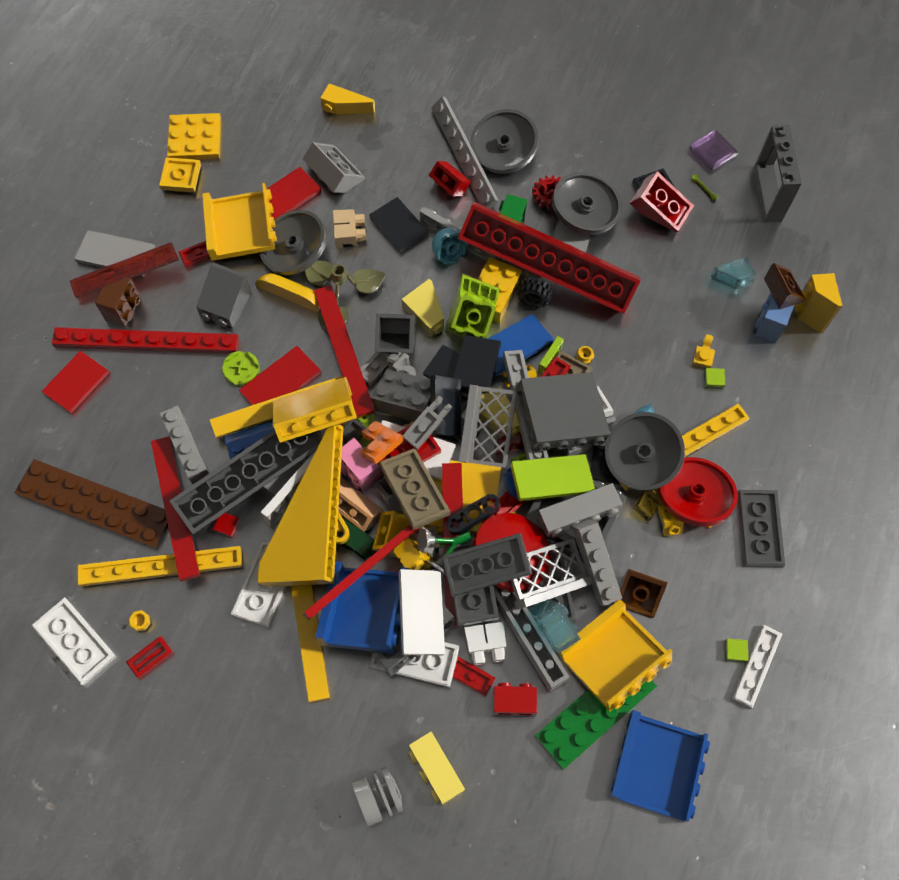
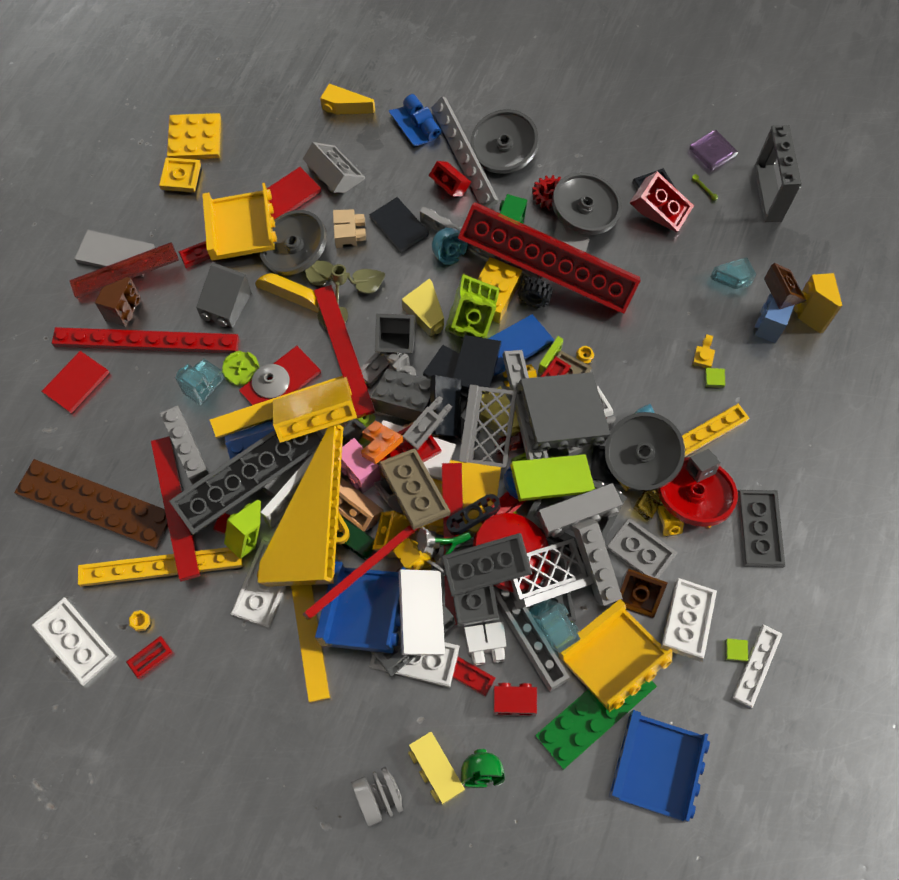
none -> clear light blue brick [175,358,224,406]
none -> lime slope [224,500,261,559]
none -> light grey dish [252,364,290,399]
none -> blue panel [389,94,441,146]
none -> green cylinder [461,749,505,788]
none -> light grey tile [606,517,677,579]
none -> white tile [661,578,717,662]
none -> dark grey brick [685,449,721,482]

